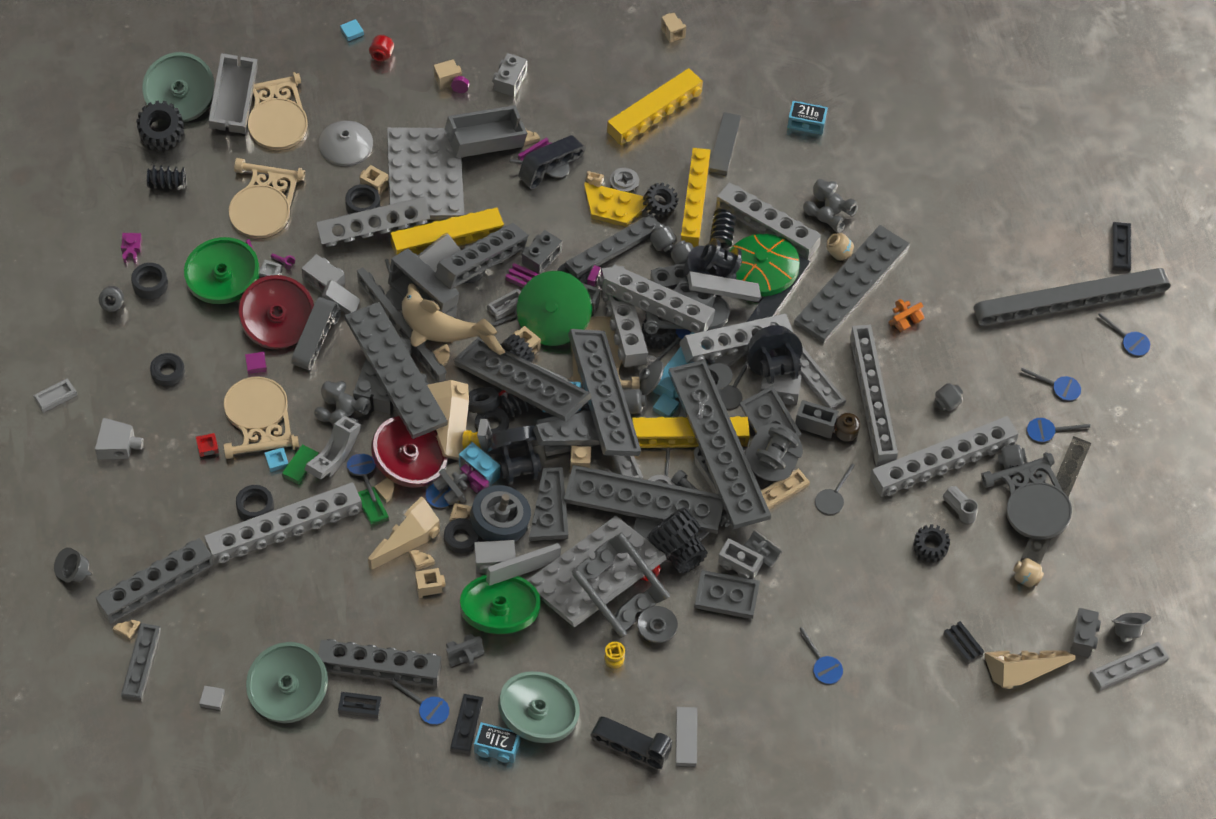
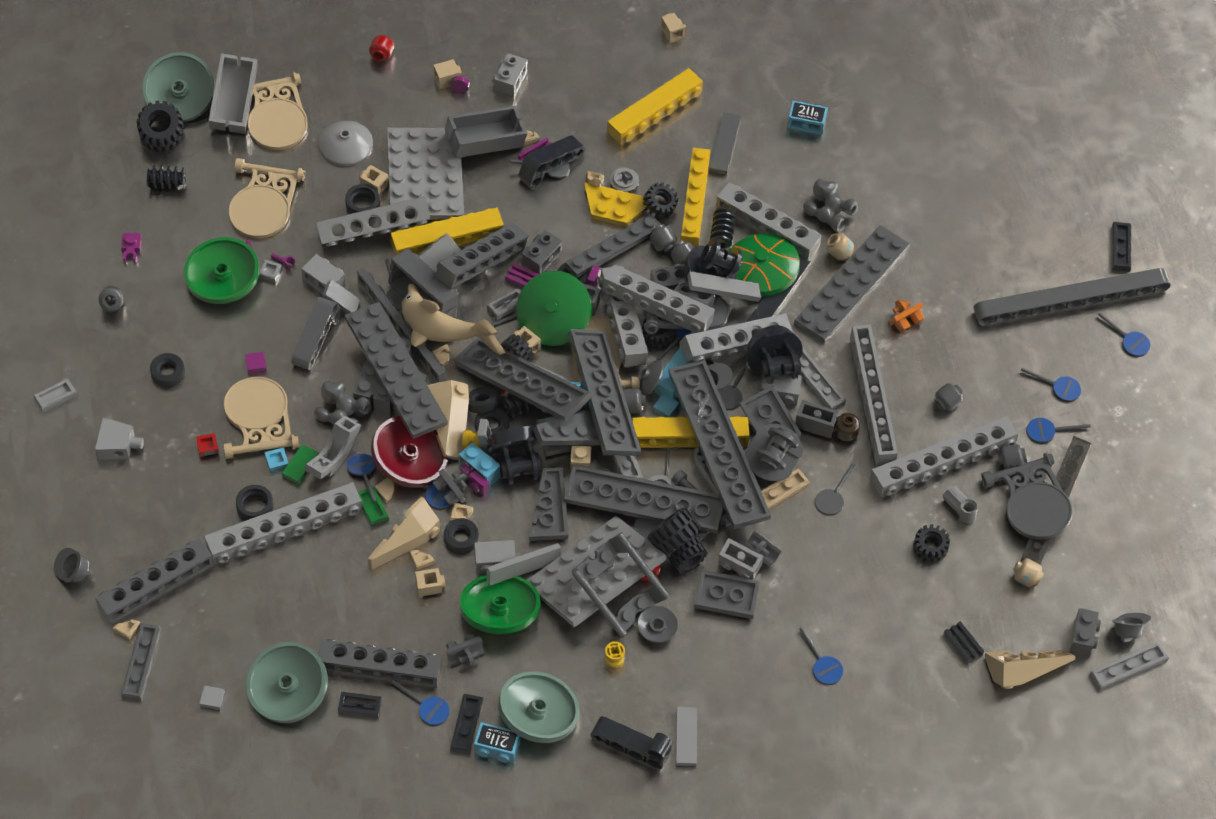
black tyre [131,263,168,299] -> none
dark red dish [239,275,314,350] -> none
medium azure tile [340,19,364,41] -> none
wheel [470,485,531,542] -> none

